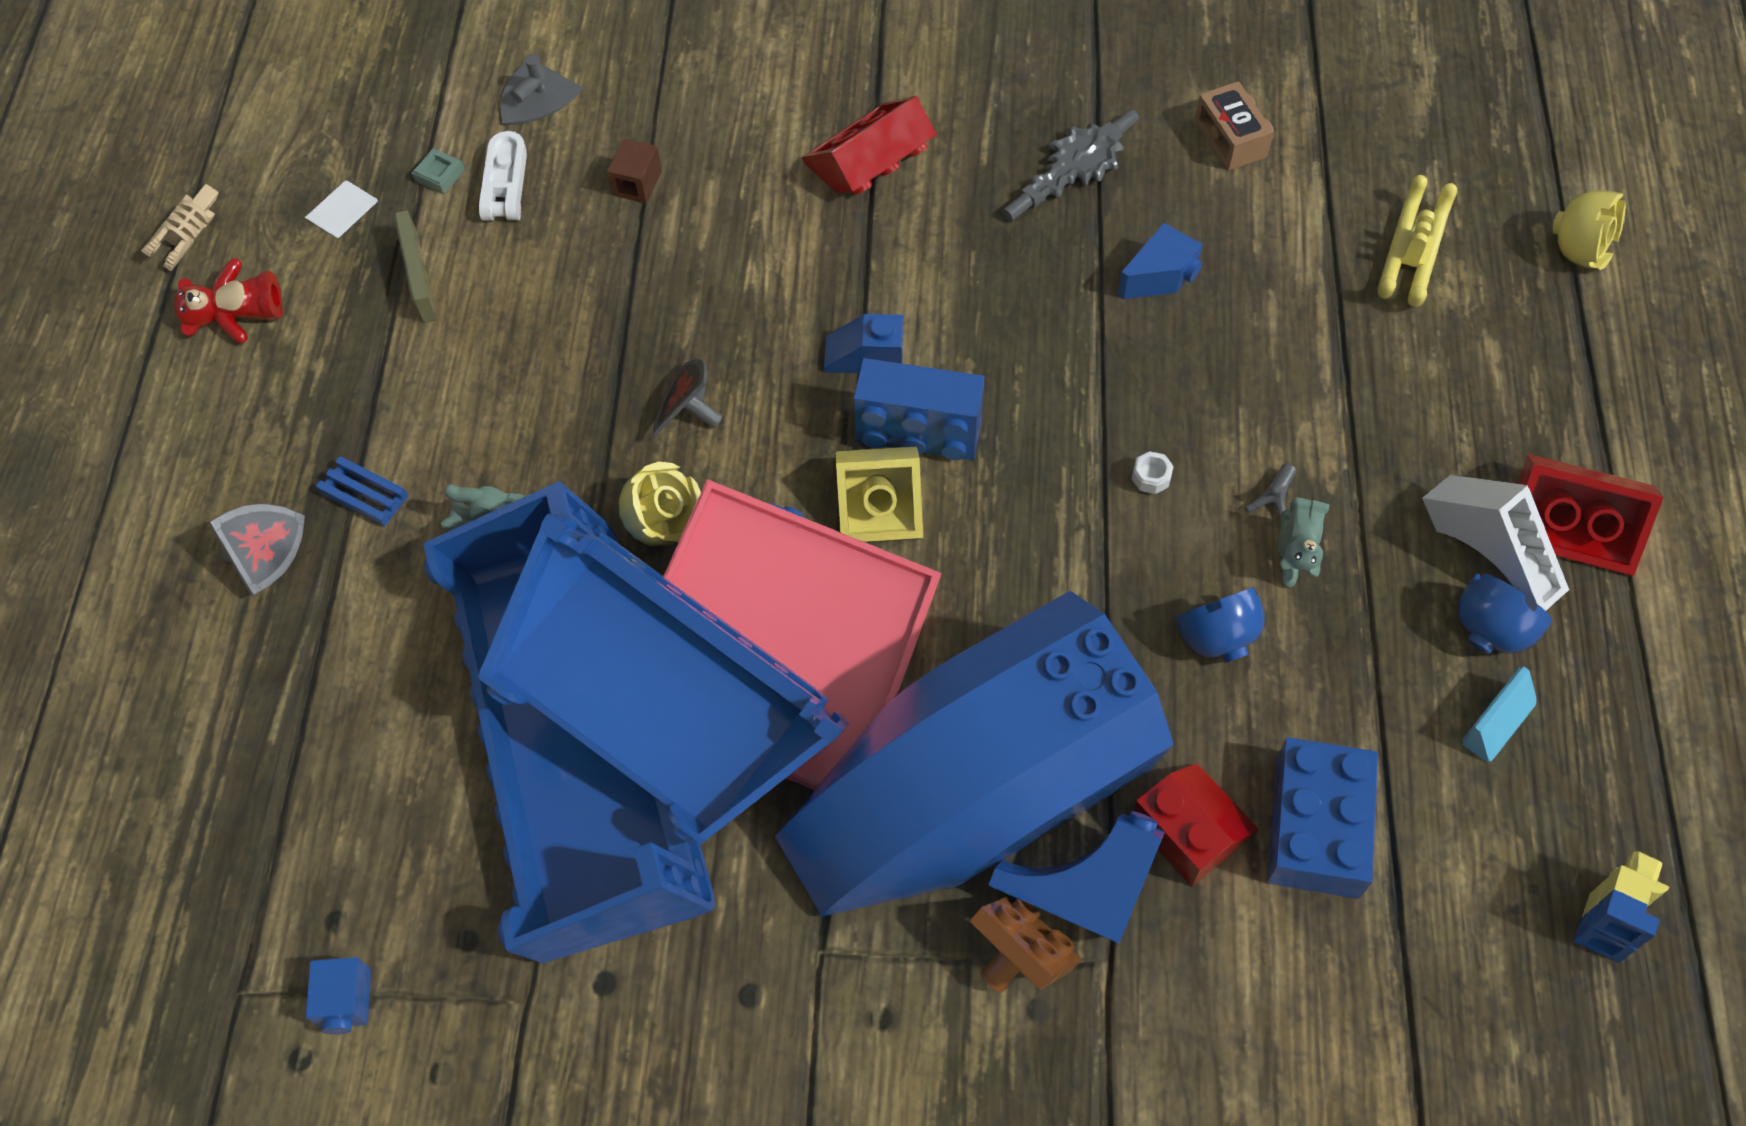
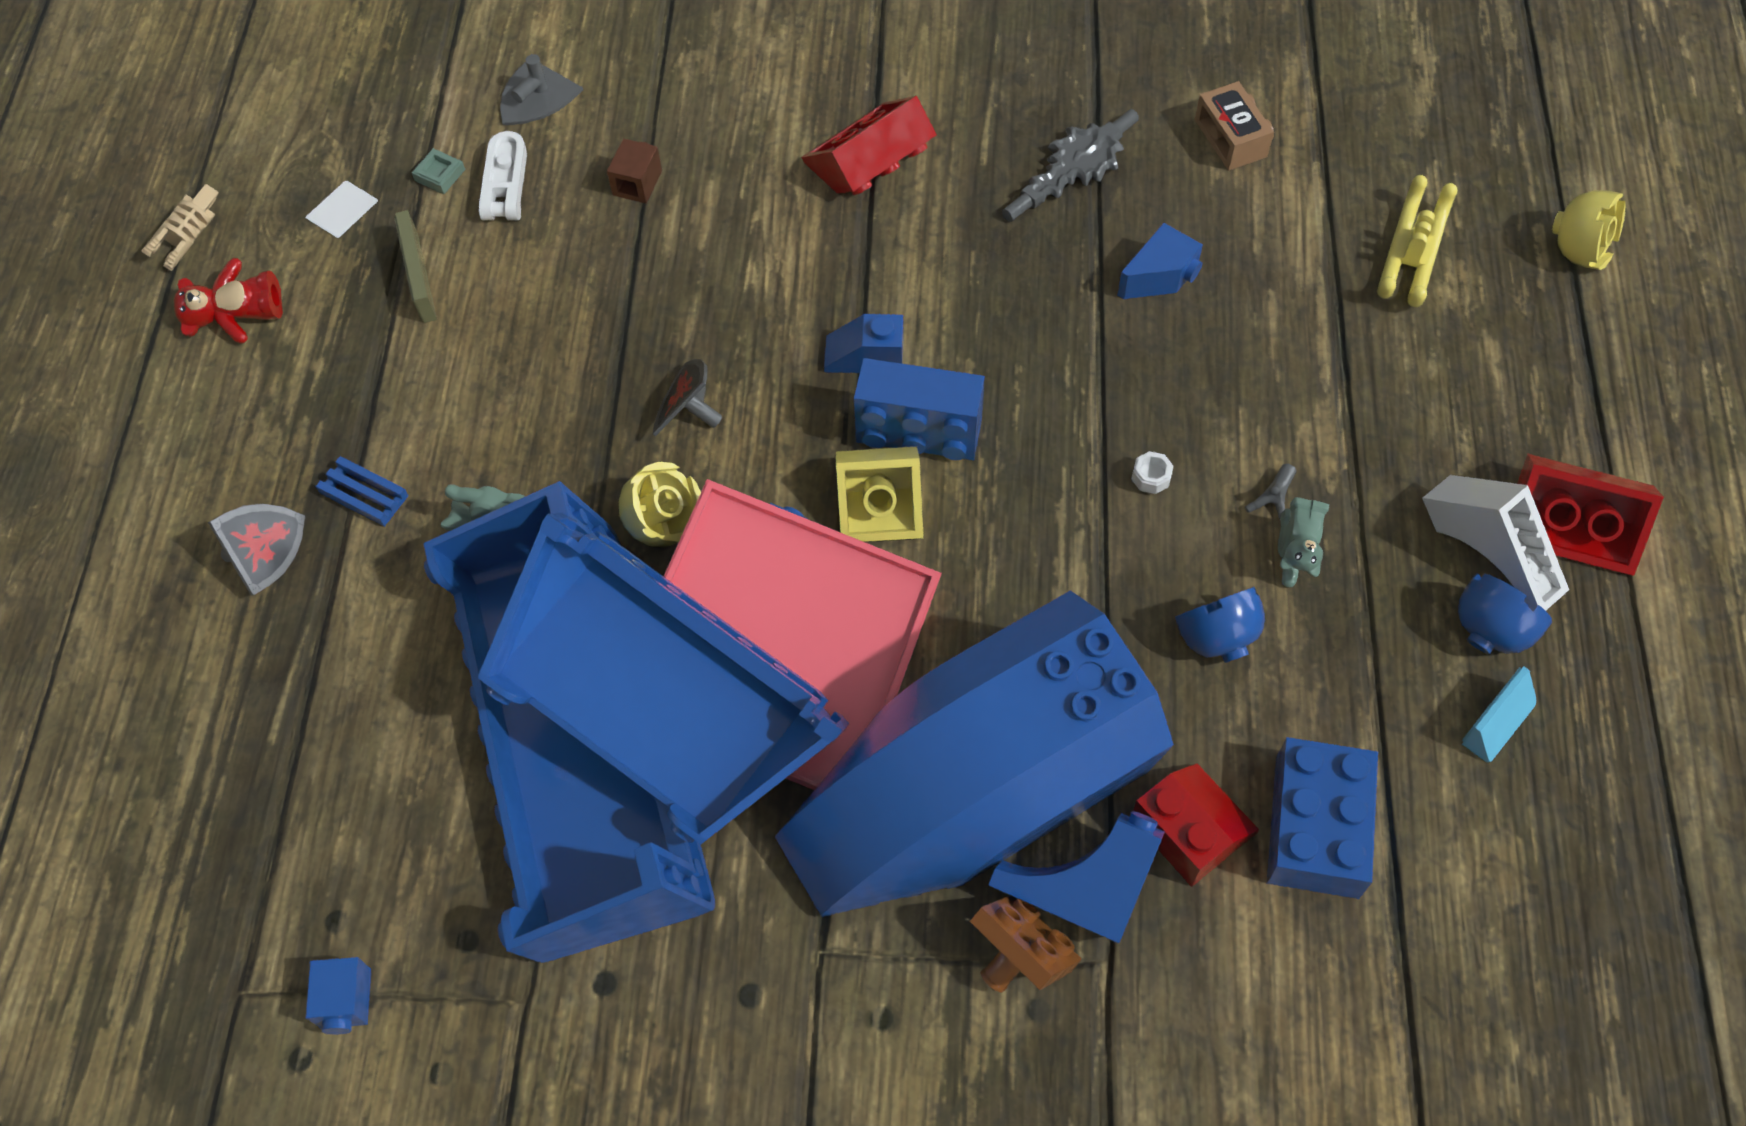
blue hips [1573,851,1669,963] -> none

